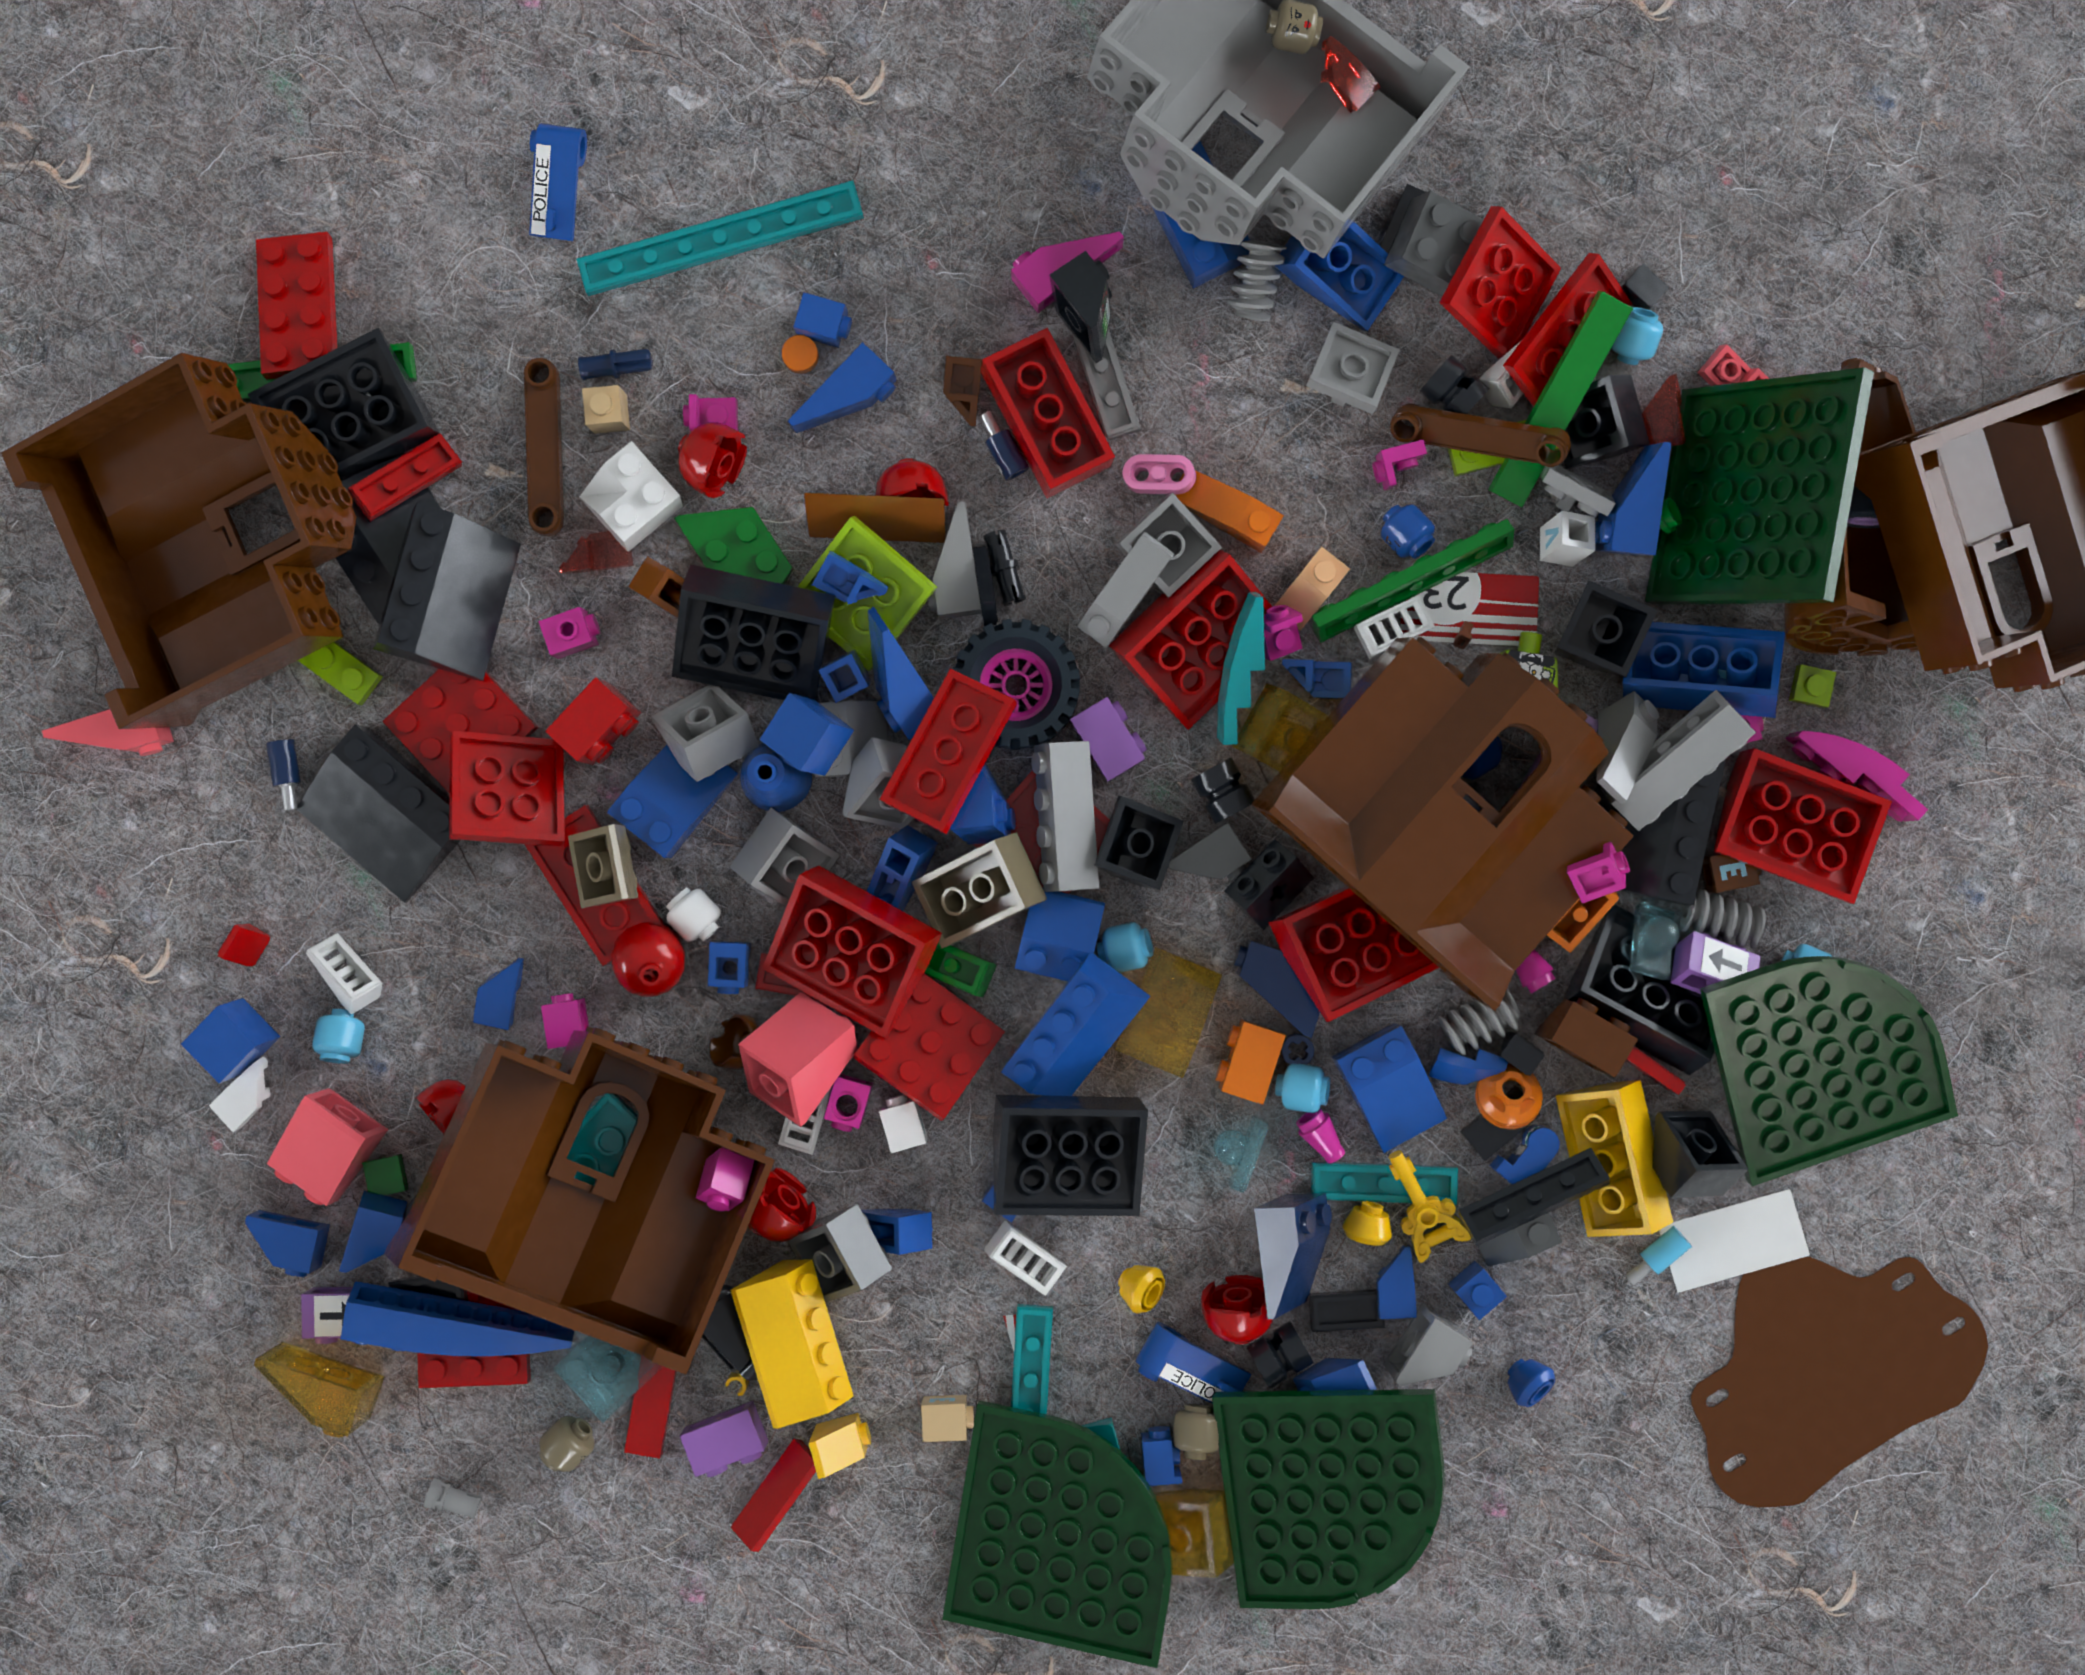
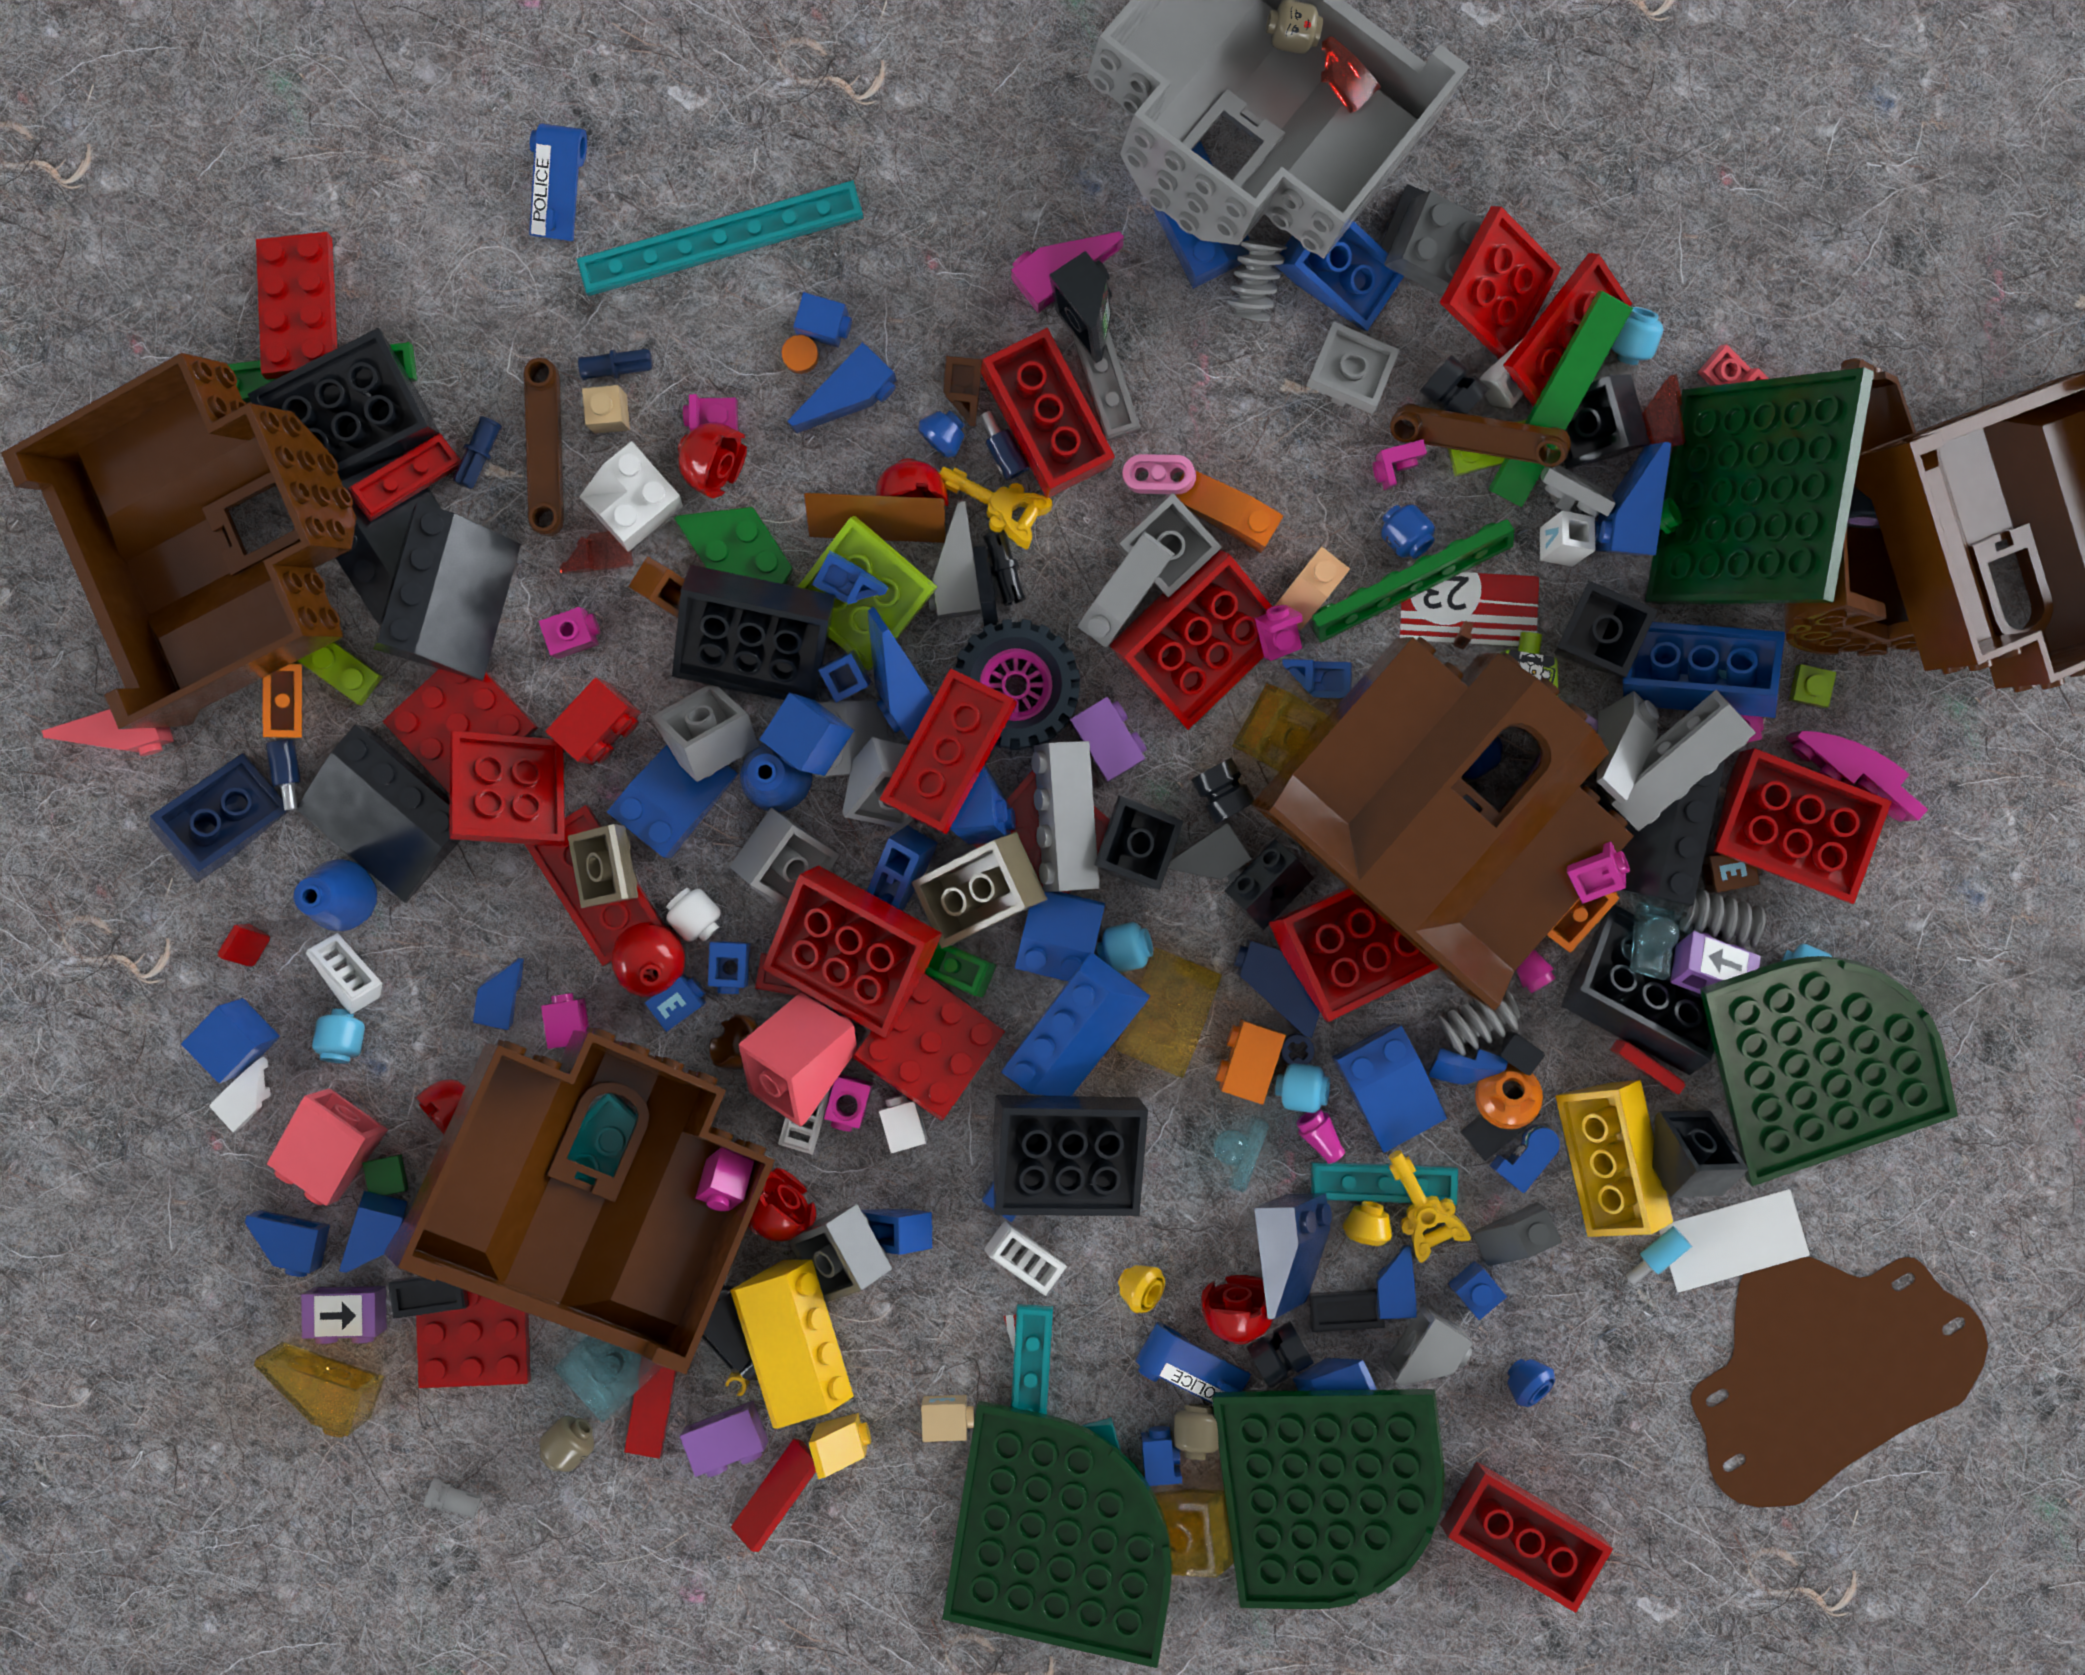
blue slope [340,1281,575,1356] -> none
teal slope [1217,592,1265,745] -> none
white slope [1353,595,1435,660] -> none
black plate [1459,1148,1610,1246] -> none
reddish brown slope [1534,998,1638,1078] -> none
black slope [1621,264,1669,310] -> none
none -> dark blue slope [149,753,290,883]
none -> orange brick [262,664,302,738]
none -> blue cone [294,859,377,931]
none -> dark blue axle [453,416,502,489]
none -> blue brick [645,974,706,1032]
none -> blue cone [918,410,965,458]
none -> yellow piece [939,466,1053,550]
none -> red brick [1440,1461,1613,1613]

